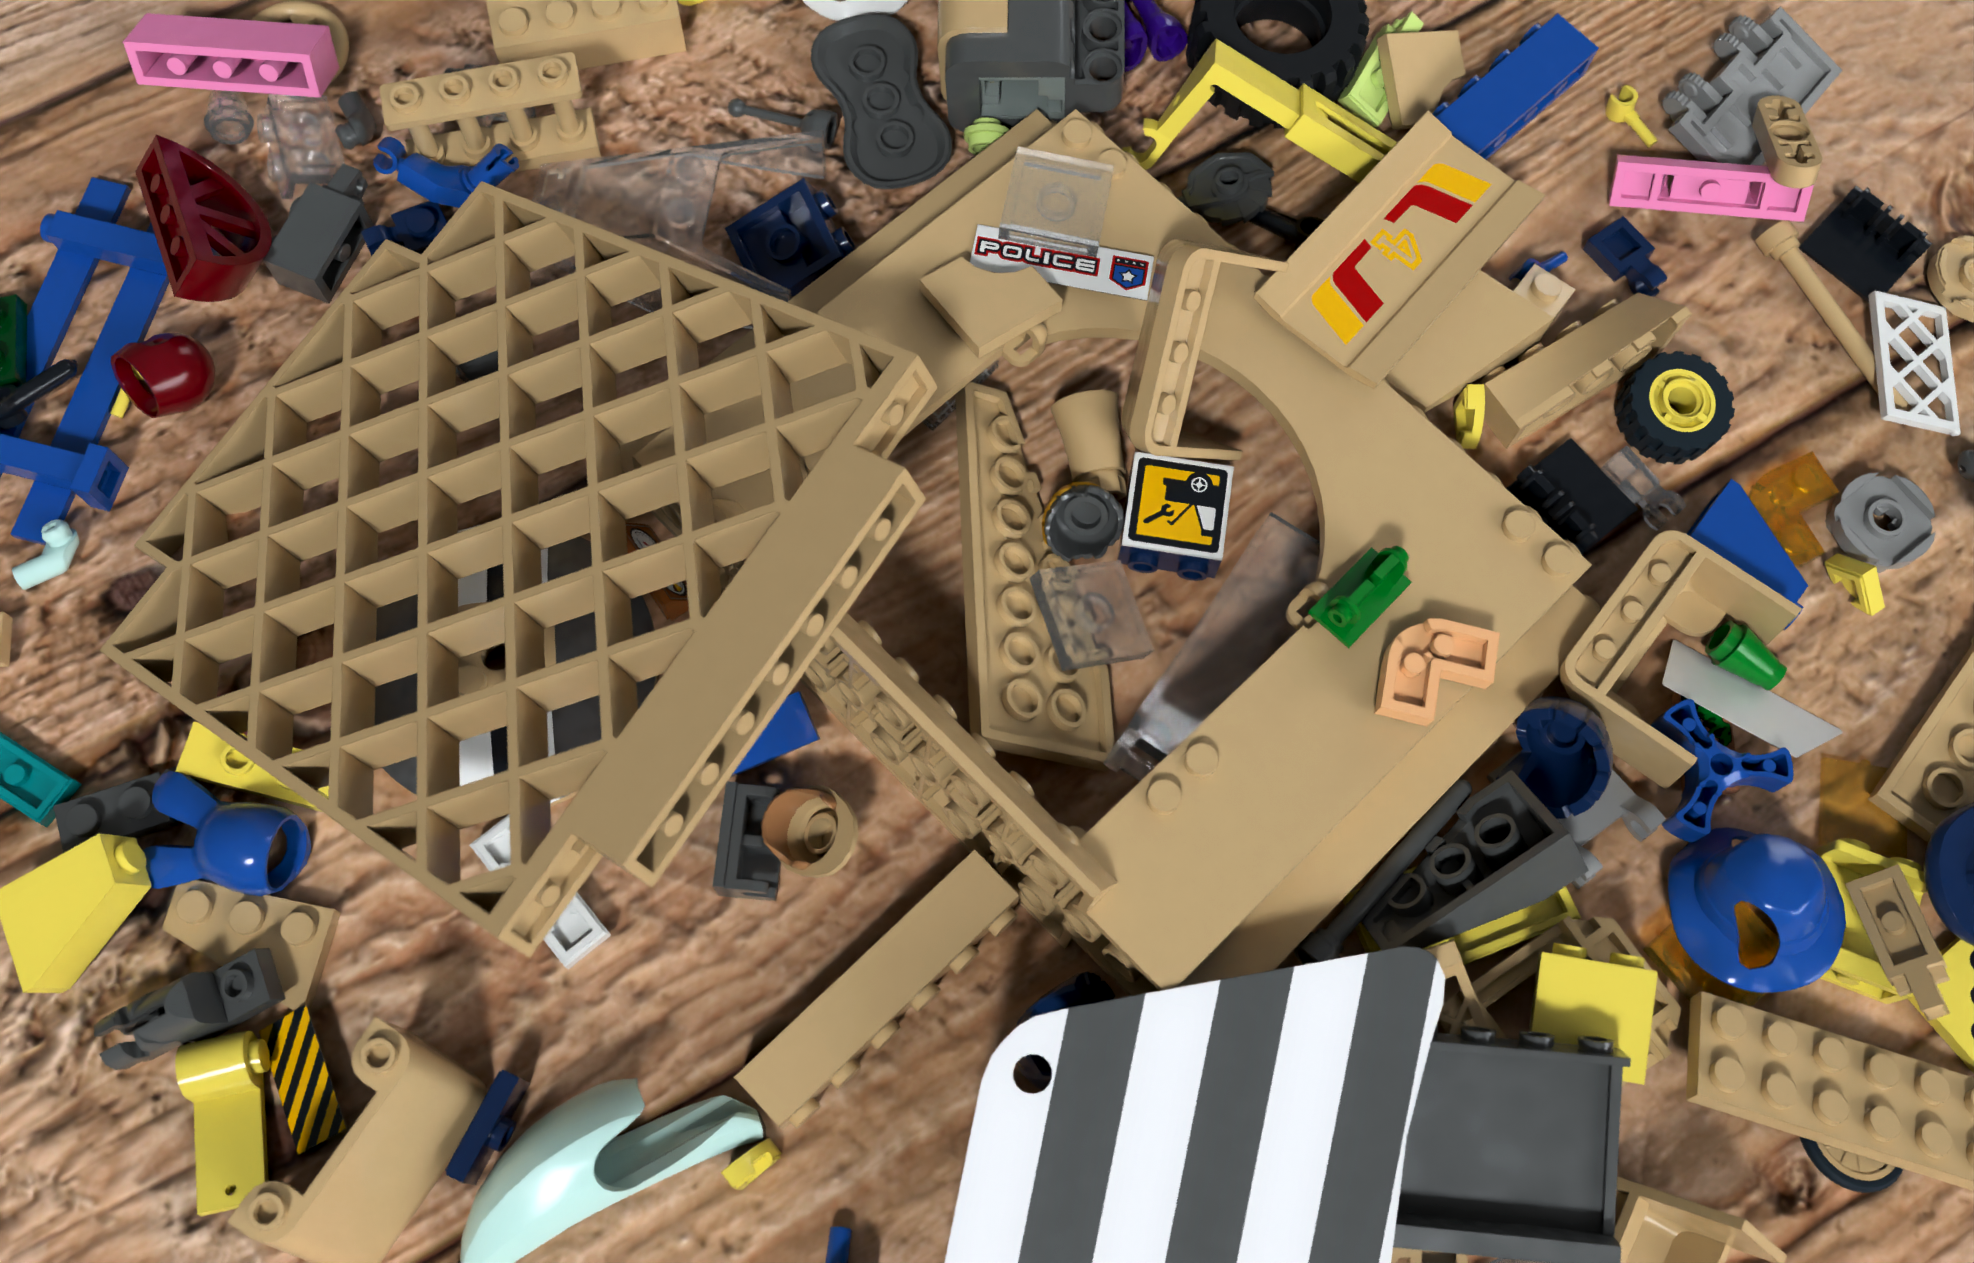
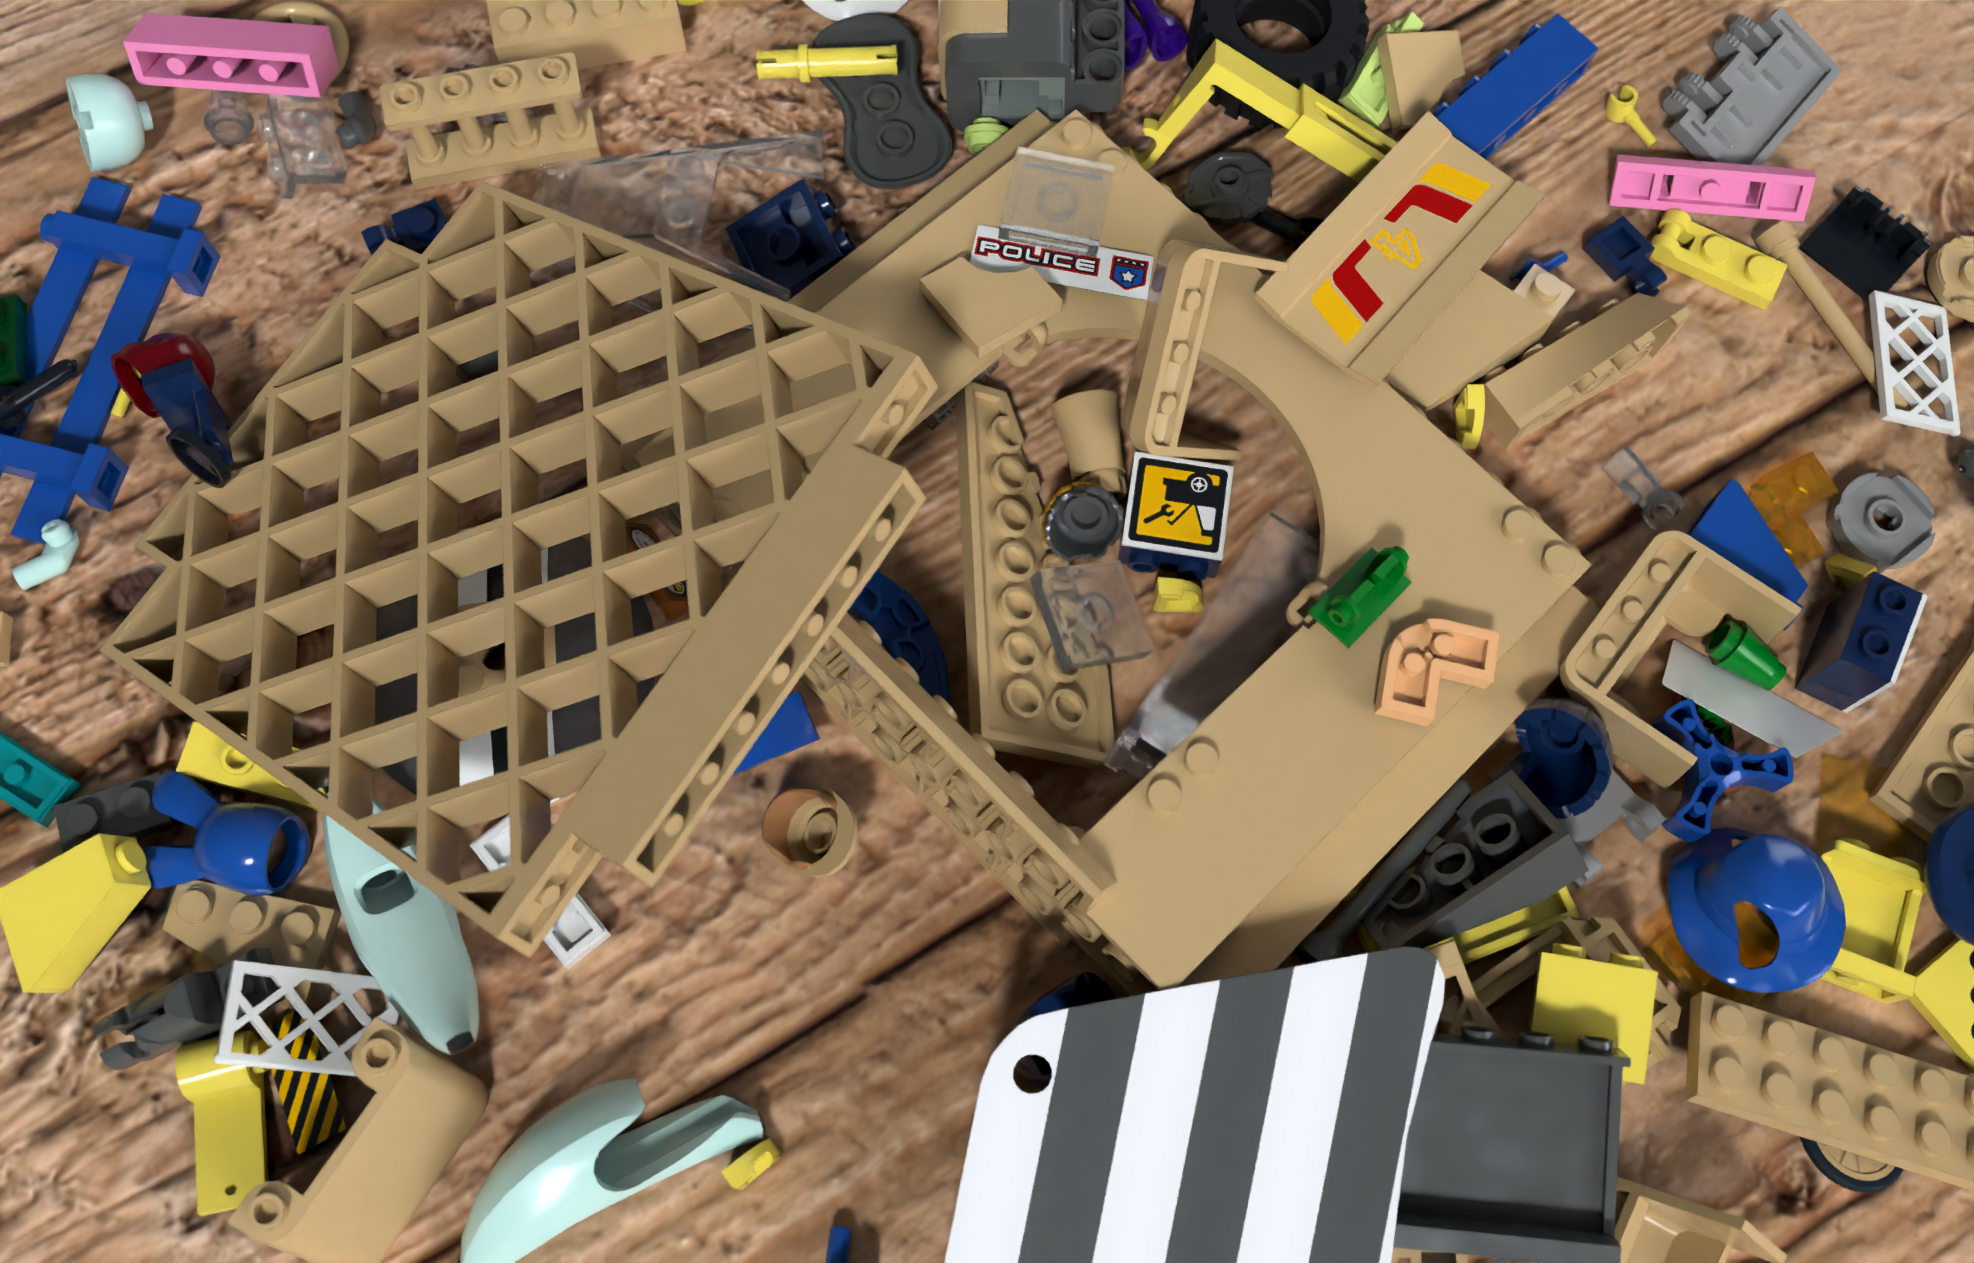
dark red window [135,135,272,302] -> none
dark grey hinge [263,164,374,304] -> none
blue arm [373,137,519,208] -> none
dark blue plate [445,1069,531,1185] -> none
dark grey hinge [713,781,781,901] -> none
dark grey hinge [728,98,838,149] -> none
tan brick [734,849,1020,1130] -> none
black hinge [1506,438,1638,555] -> none
black wheel [1615,351,1735,465] -> none
tan beam [1752,96,1823,188] -> none
tan hinge [1845,864,1950,1021] -> none
none -> light aqua cylinder [65,73,153,172]
none -> dark blue piece [141,358,234,488]
none -> white window [214,960,399,1076]
none -> light aqua piece [322,785,479,1055]
none -> light yellow pin [756,44,898,83]
none -> blue tile [847,568,949,703]
none -> light yellow tile [1152,577,1203,612]
none -> light yellow plate [1650,209,1788,310]
none -> dark blue piece [1795,571,1928,713]

